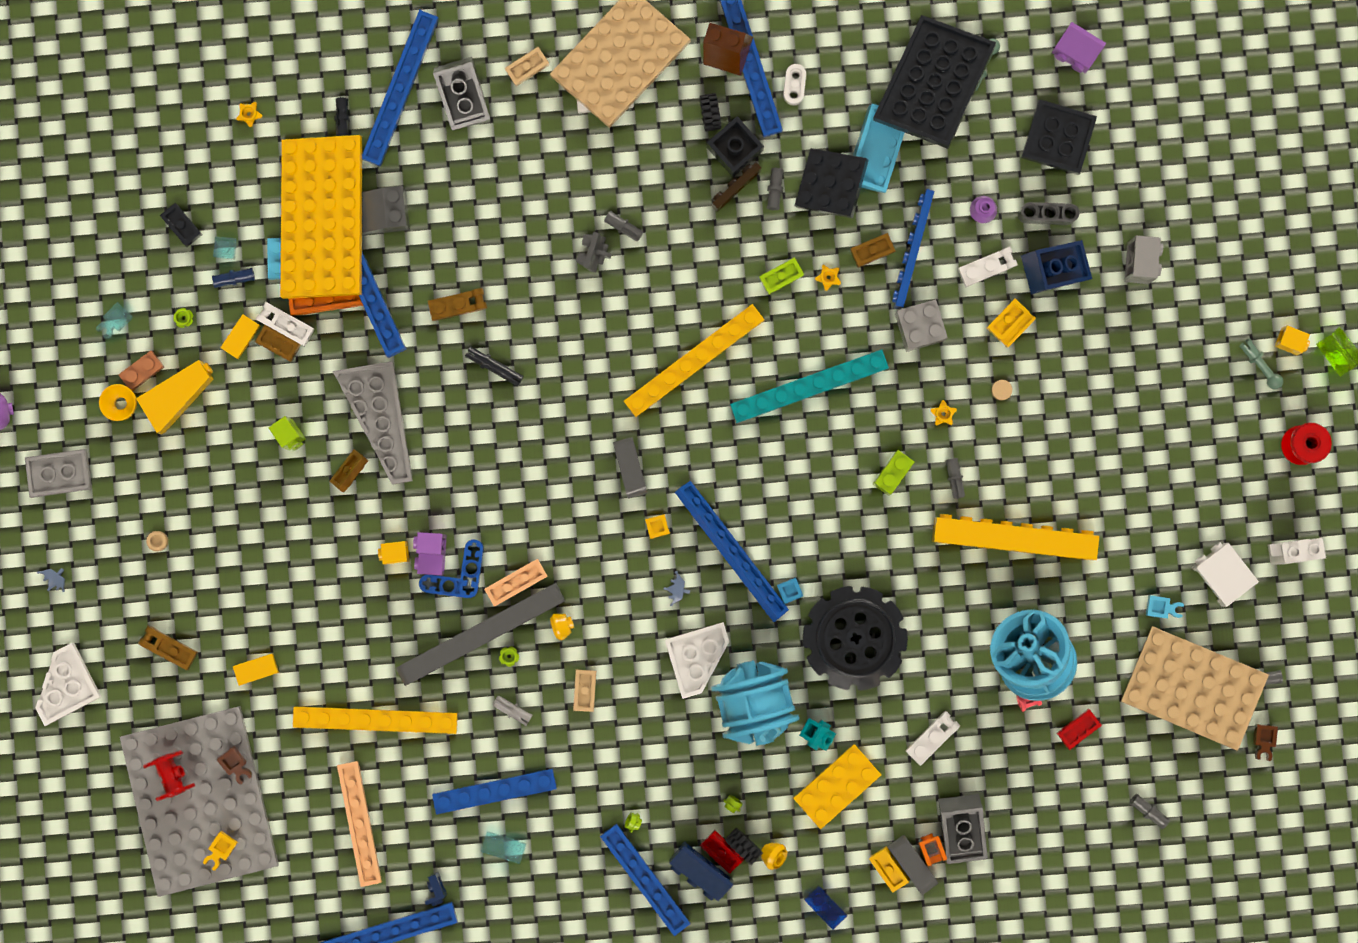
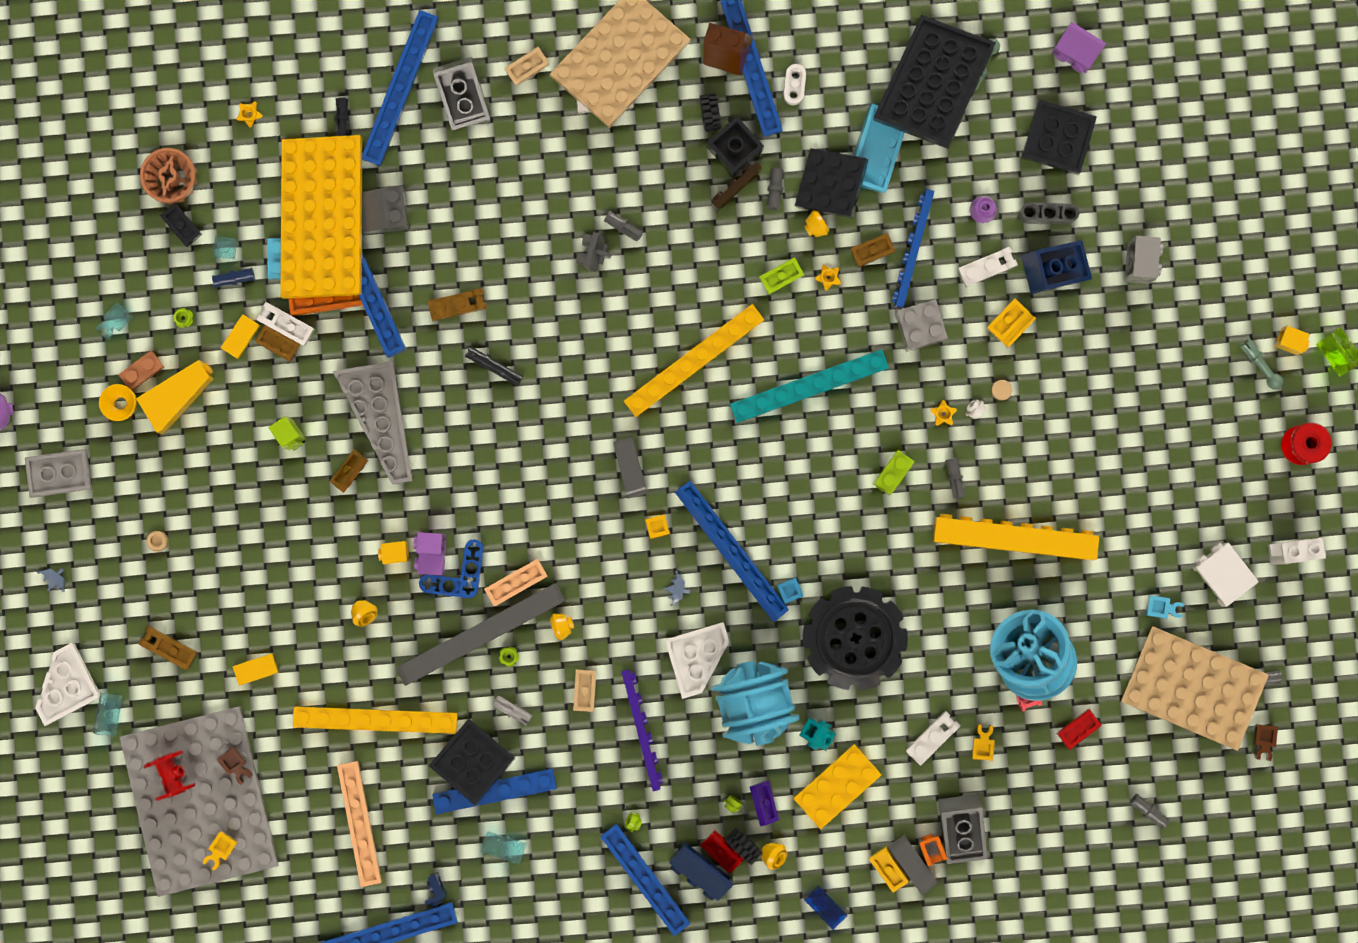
none -> clear light blue plate [93,693,123,736]
none -> nougat gear [140,148,198,205]
none -> yellow cone [351,600,378,627]
none -> black plate [429,718,516,806]
none -> dark purple plate [622,669,664,792]
none -> dark purple plate [749,780,779,827]
none -> yellow cone [804,211,829,237]
none -> white plate [965,399,985,419]
none -> yellow plate [972,724,995,761]

